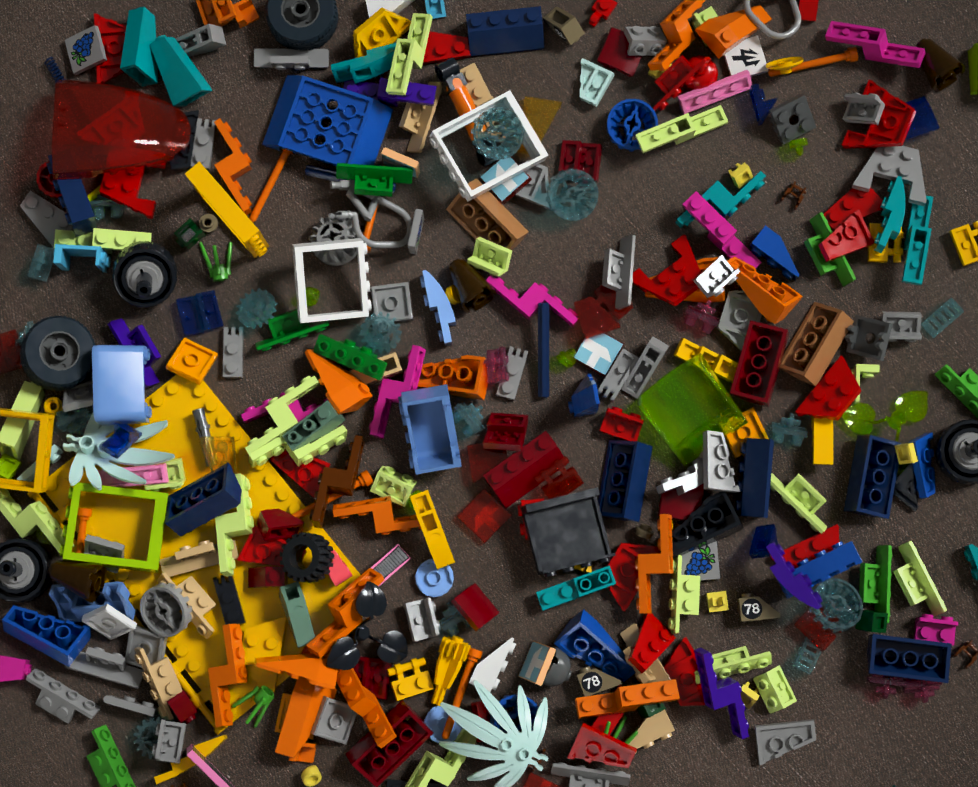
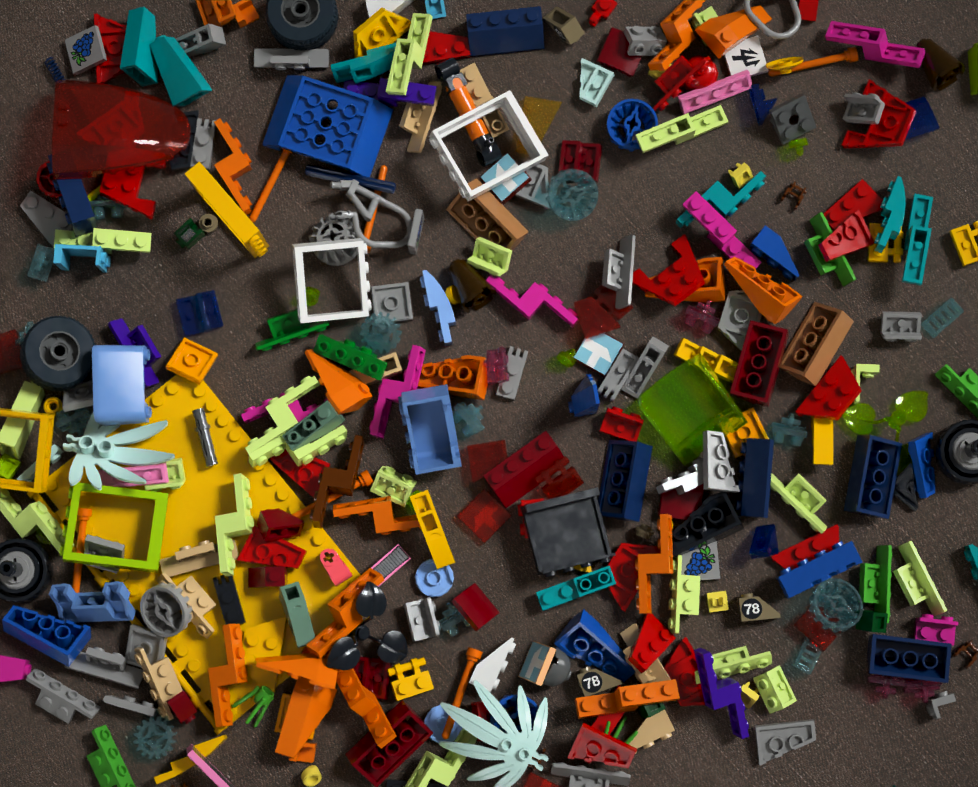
dark brown cone [49,560,107,602] -> none
white tile [81,604,137,640] -> none
clear blue slope [102,423,142,459] -> none
black wheel [112,241,177,307] -> none
light grey bracket [152,719,187,764] -> none
dark blue slope [165,463,242,537] -> none
bright green plant [199,242,232,282] -> none
clear yellow wing [199,436,238,474] -> none
light grey hinge [223,327,244,378] -> none
clear light blue gear [236,288,277,329] -> none
black tyre [280,532,334,583] -> none
light grey tile [311,696,357,745] -> none
green bracket [336,163,413,197] -> none
light nougat tile [381,147,420,178] -> none
yellow piece [431,635,471,706] -> none
clear light blue gear [471,107,524,160] -> none
dark red slope [483,413,529,451] -> none
dark blue axle [538,303,549,398] -> none
bracket [693,255,740,298] -> none
dark purple slope [766,542,823,610] -> none
dark grey piece [845,315,893,361] -> none
light grey wing [852,146,927,206] -> none
light yellow tile [895,443,918,465] -> none
none -> light grey bracket [926,691,956,719]

